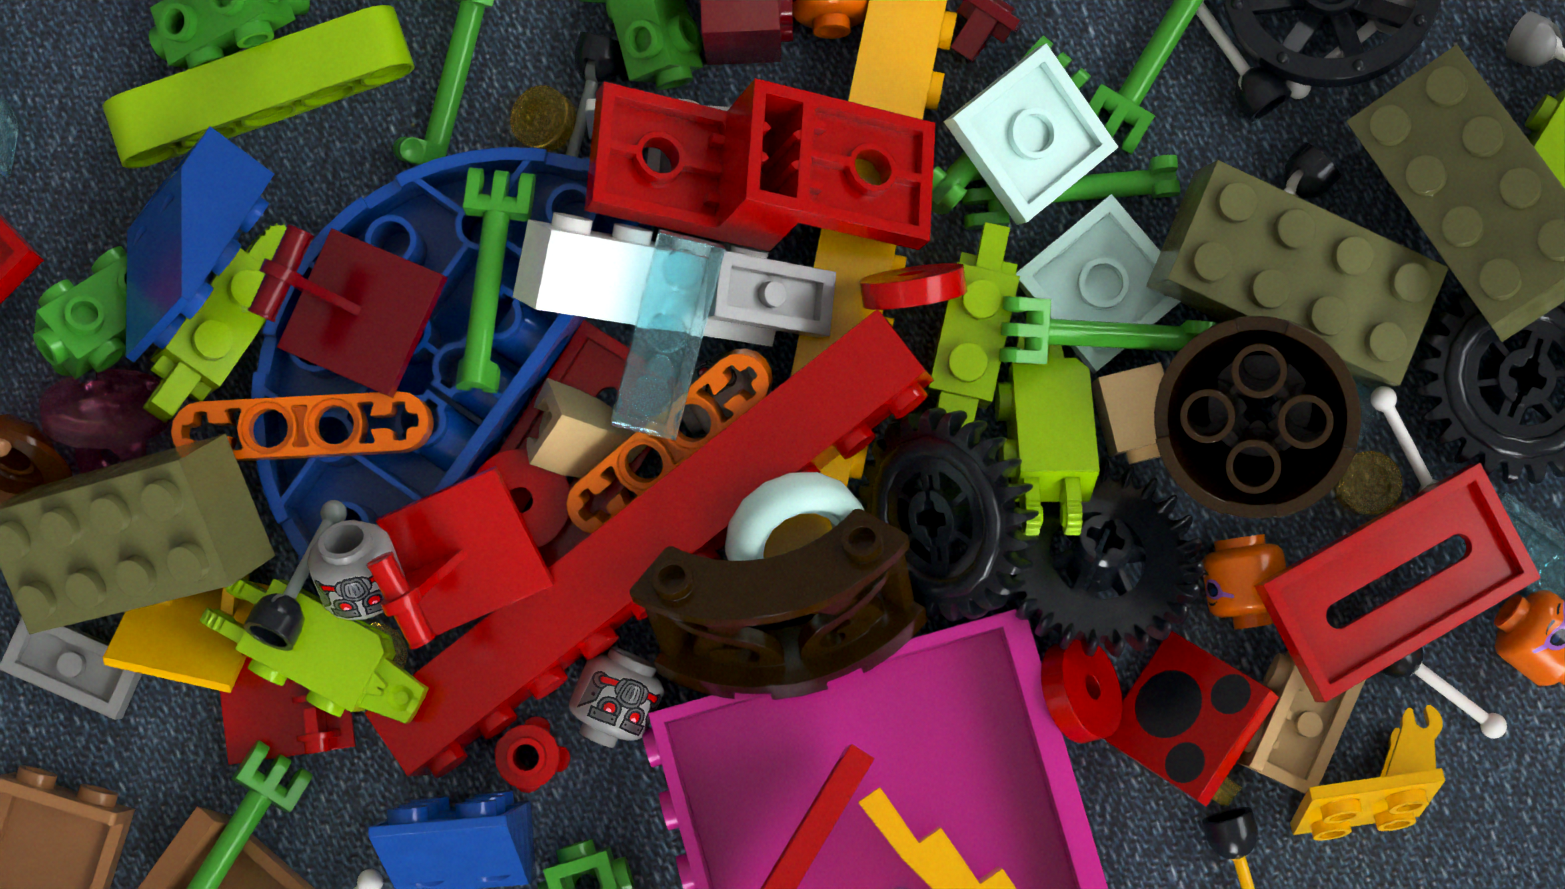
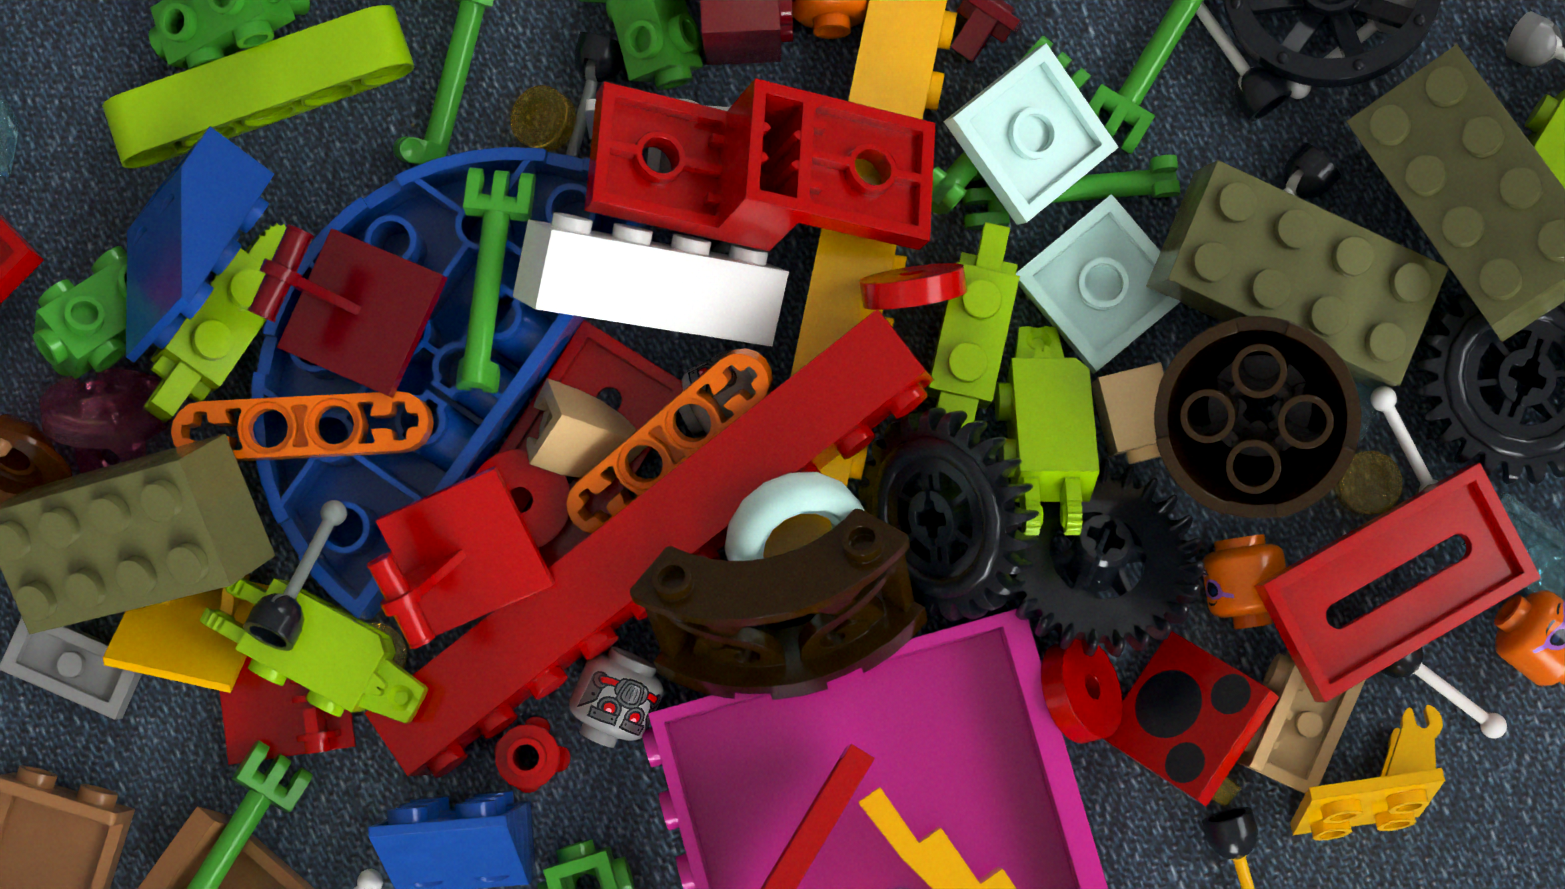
light grey head [307,520,405,620] -> none
clear light blue plate [611,229,726,441] -> none
light grey plate [702,250,836,338] -> none
bright green hinge [999,296,1218,364] -> none

